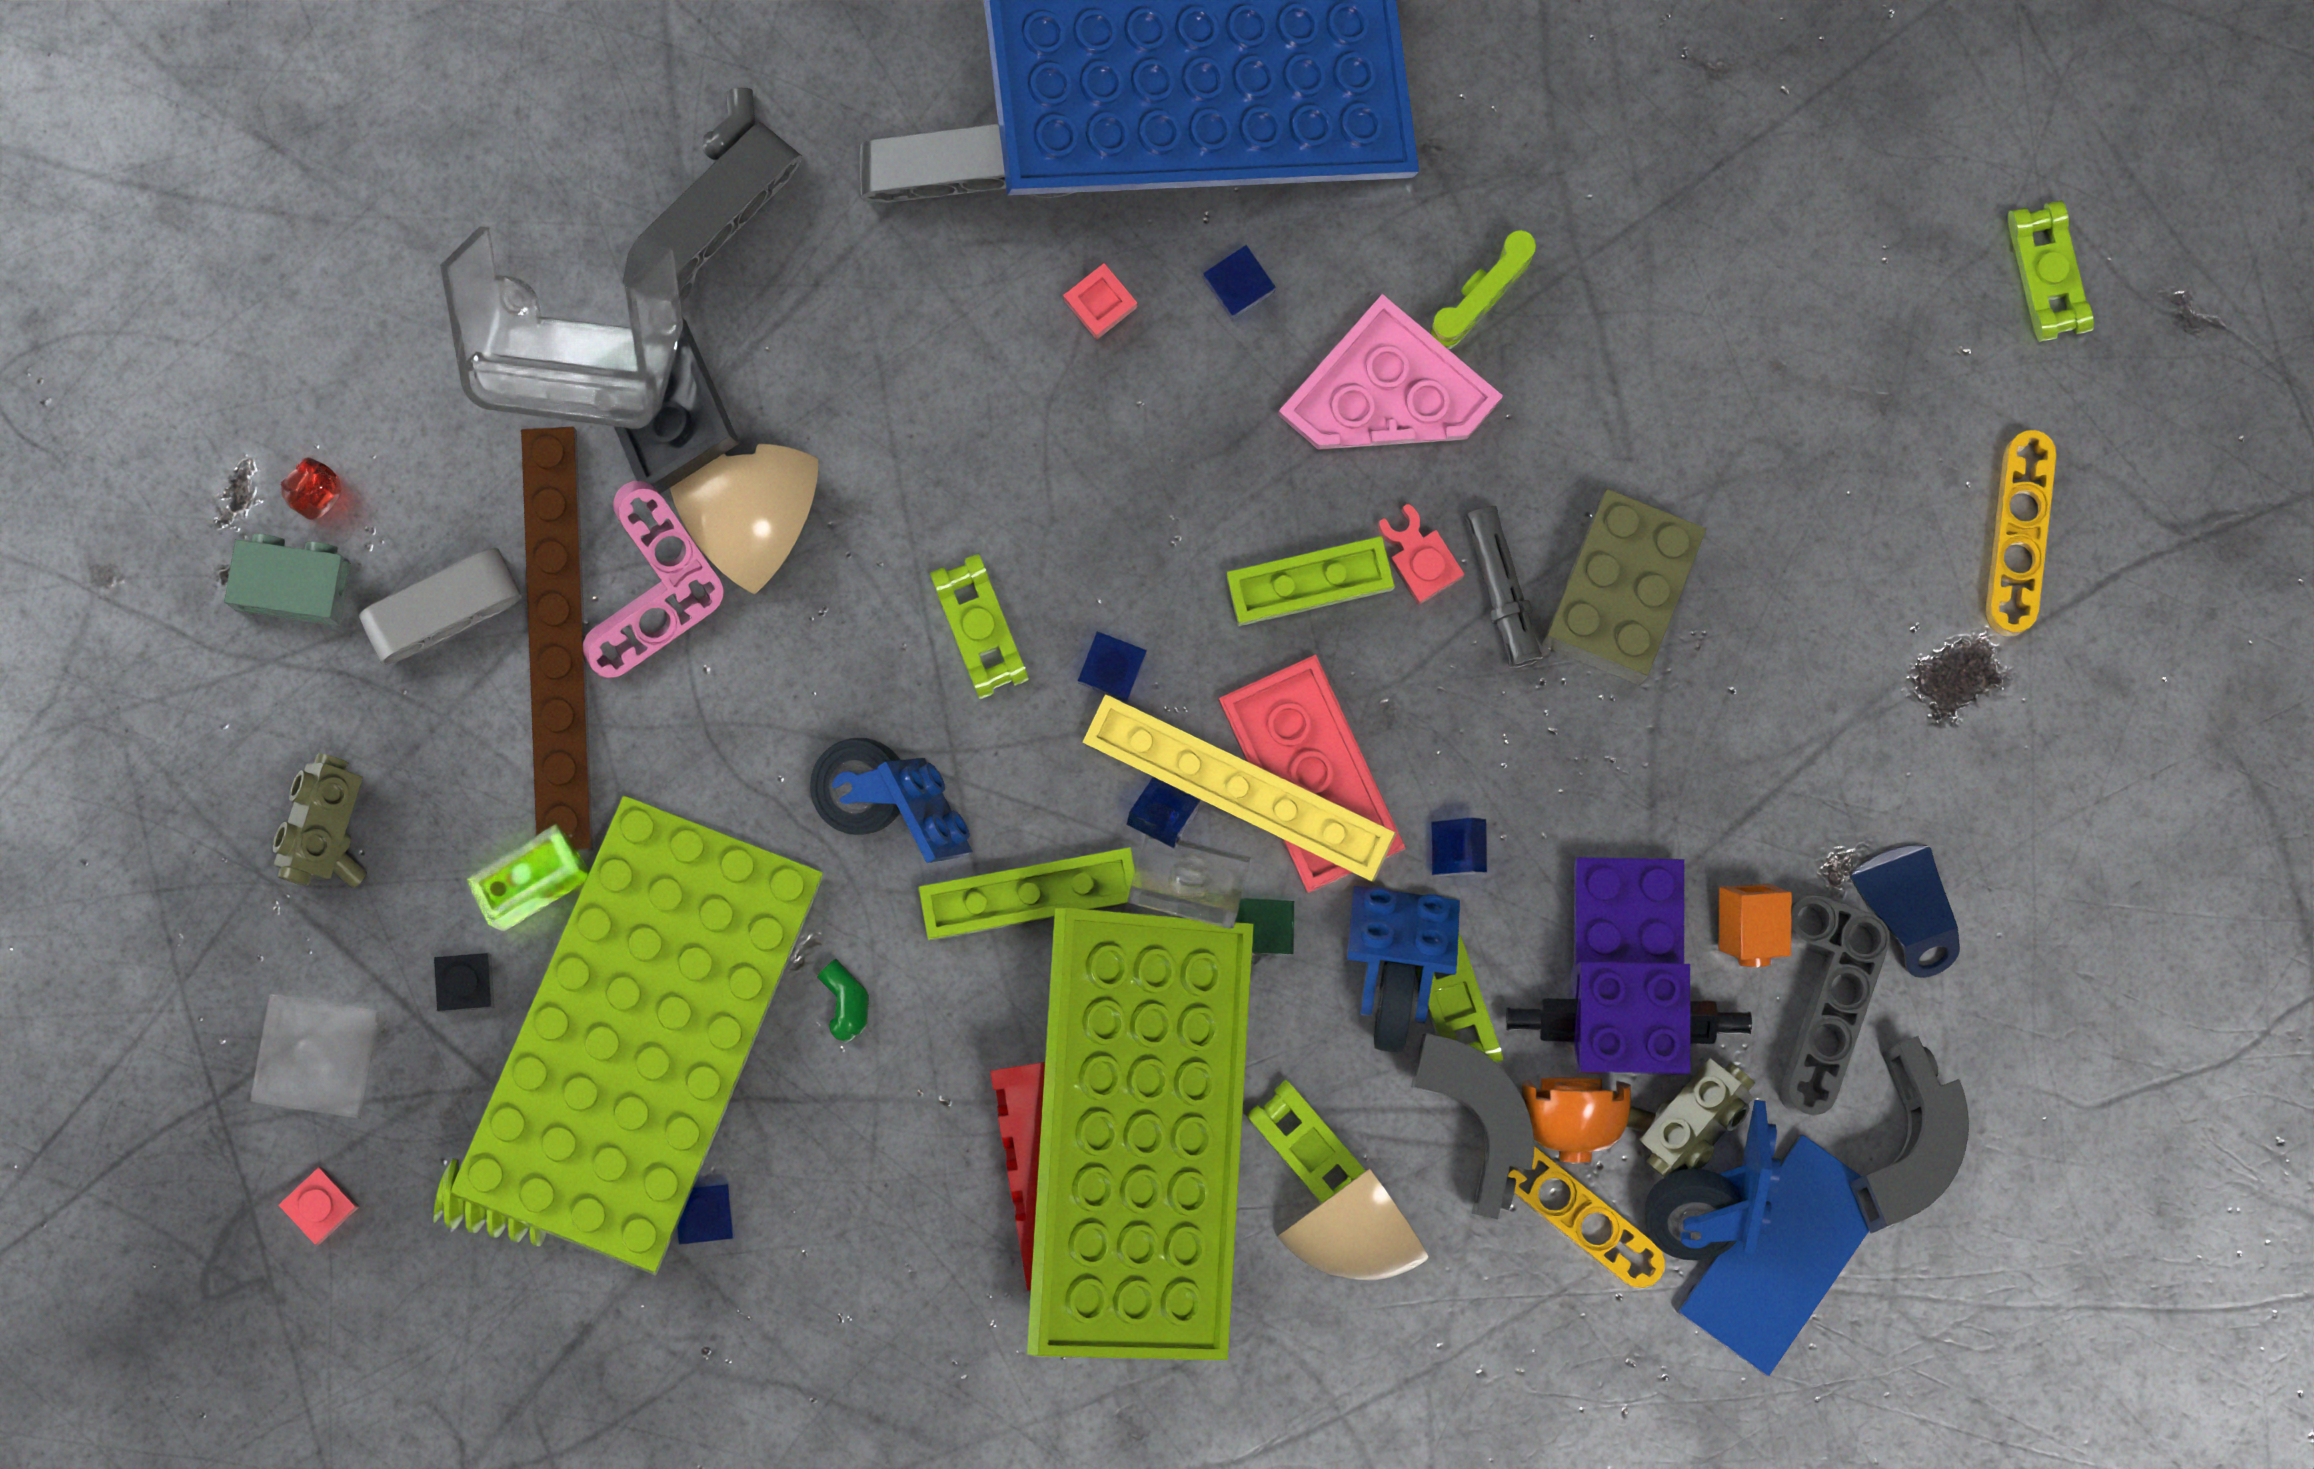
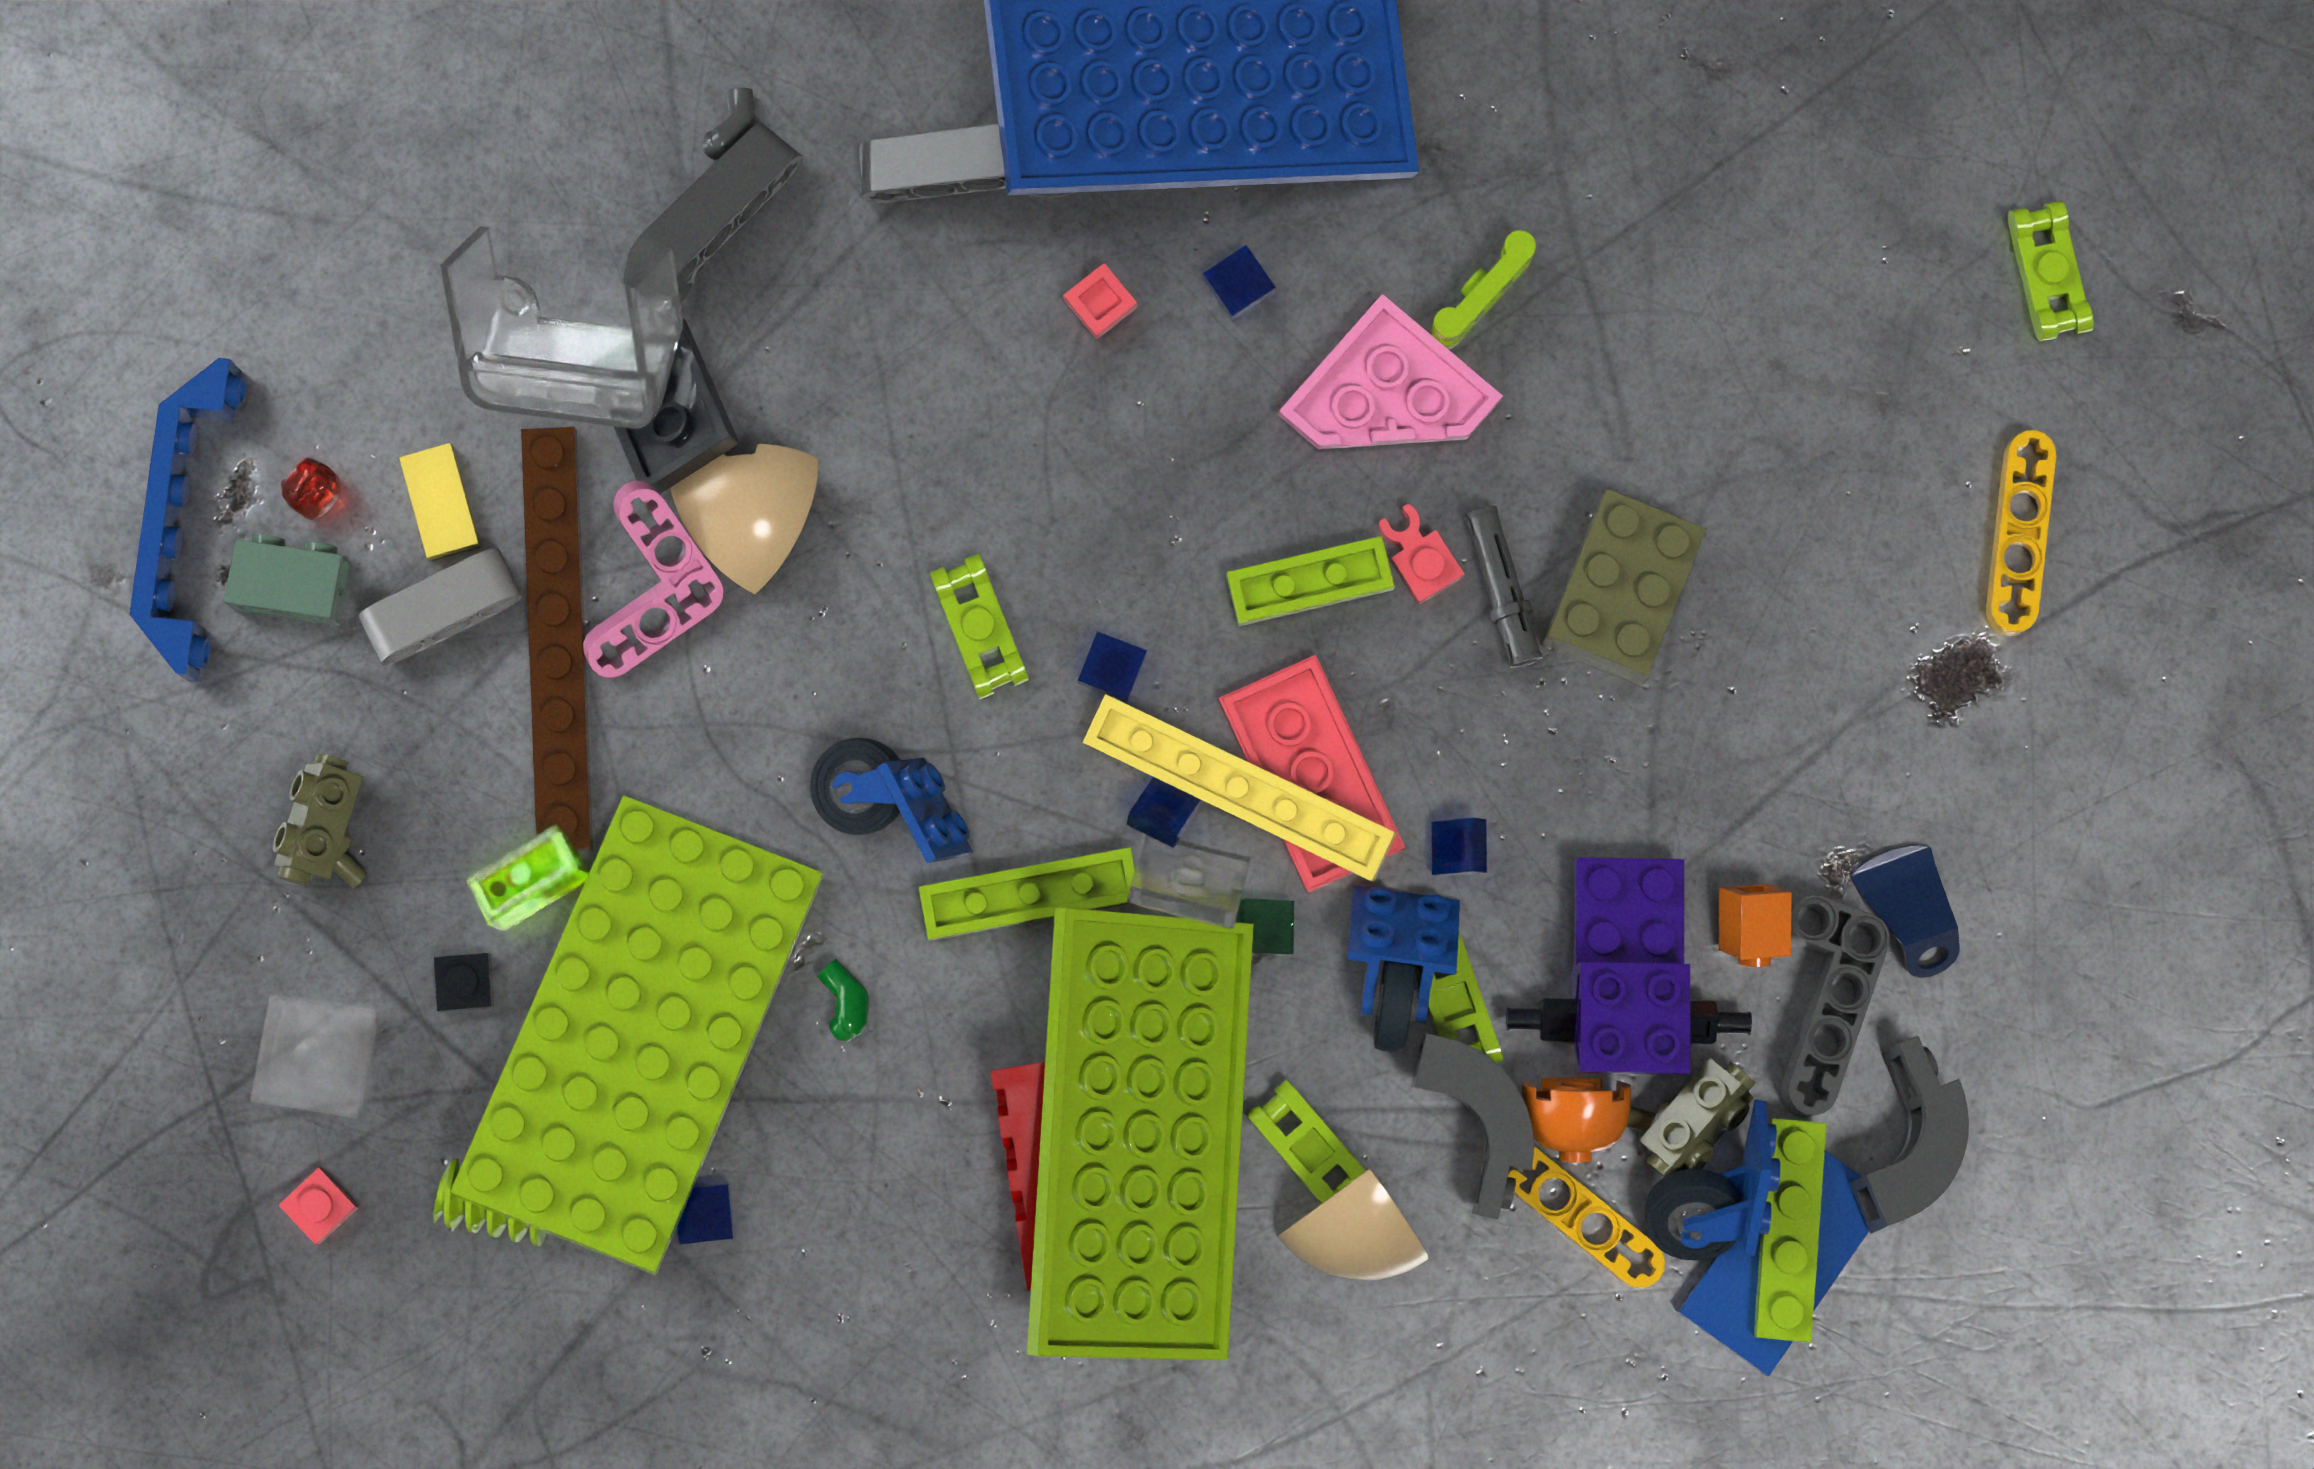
none -> blue slope [129,358,246,682]
none -> light yellow tile [399,443,481,561]
none -> lime plate [1754,1118,1827,1342]

